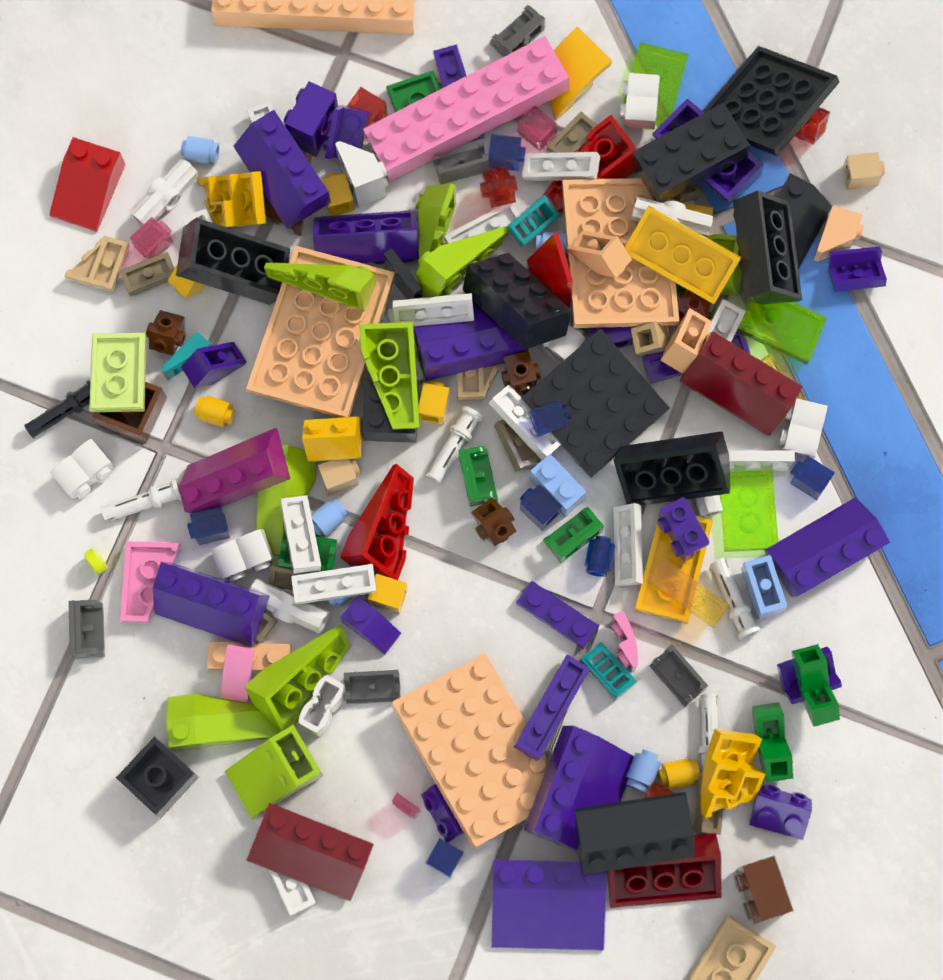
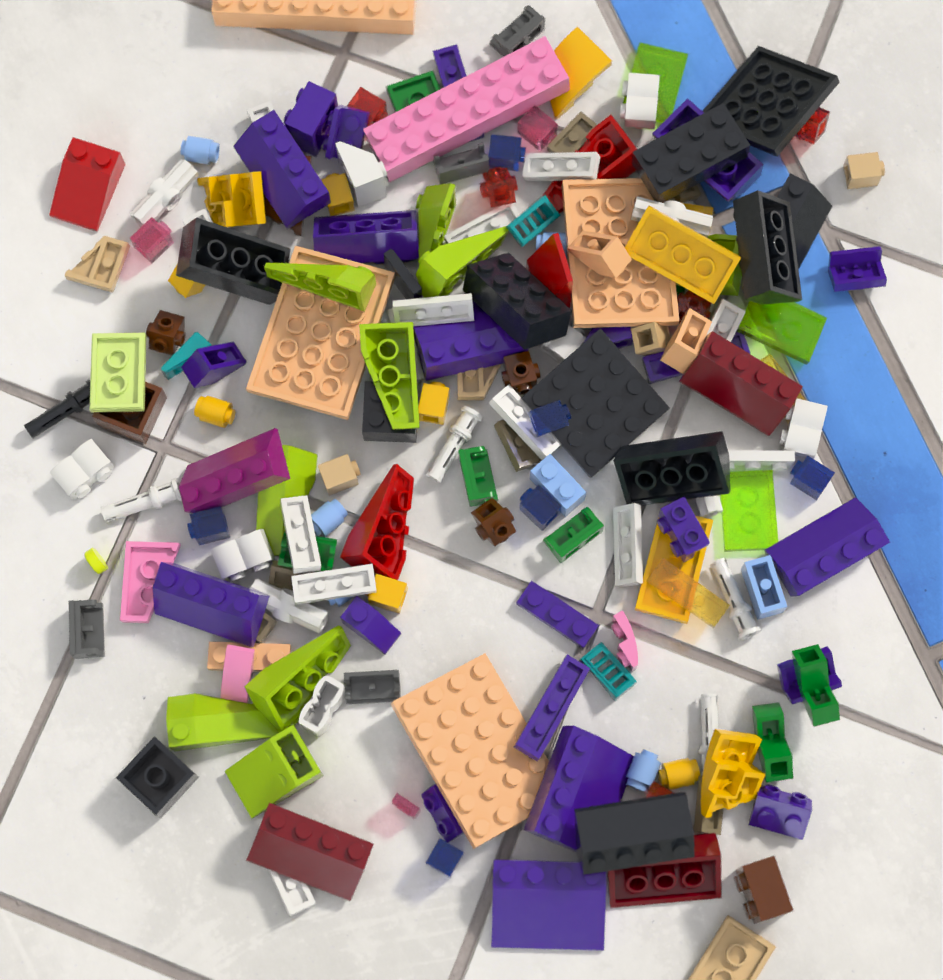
dark tan plate [119,251,175,296] -> none
yellow slope [302,417,363,462] -> none
clear blue brick [584,536,616,577] -> none
dark grey hinge [649,644,708,707] -> none
light nougat slope [813,205,864,262] -> none

